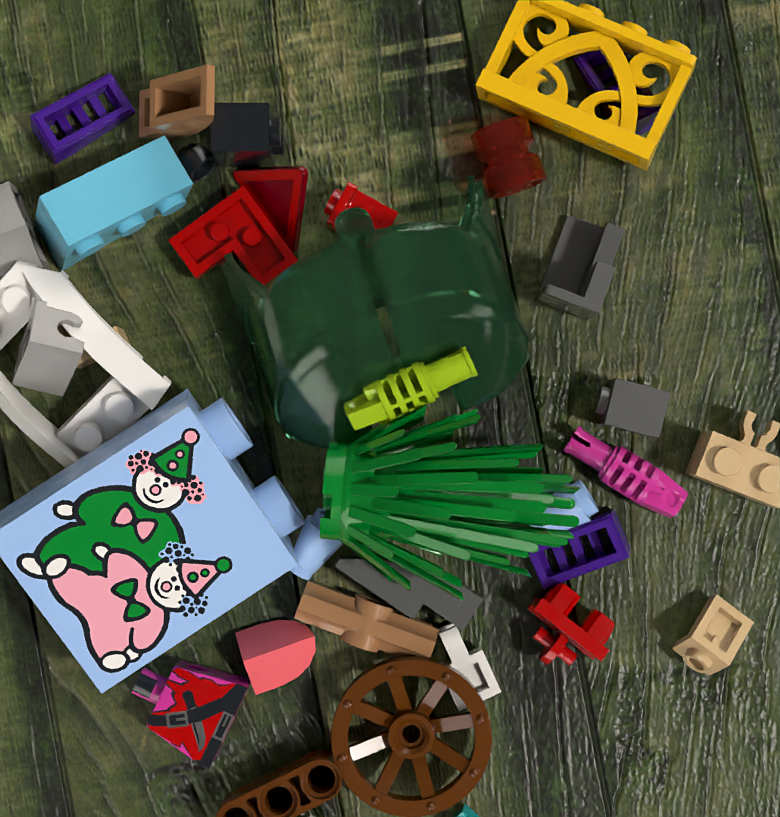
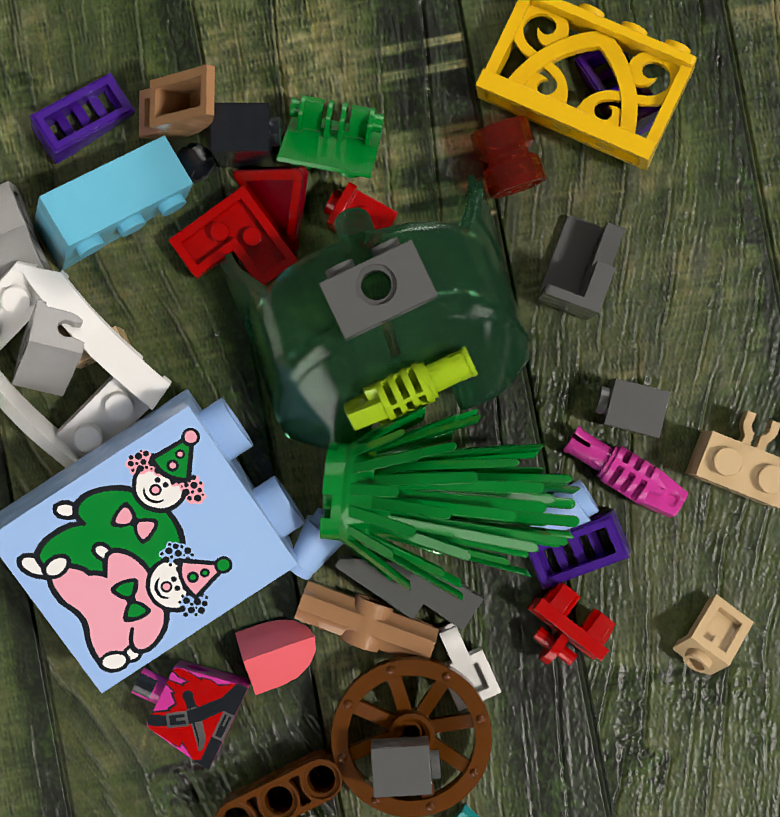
none -> green hinge [277,94,384,178]
none -> dark grey brick [319,237,438,341]
none -> dark grey brick [371,736,441,798]

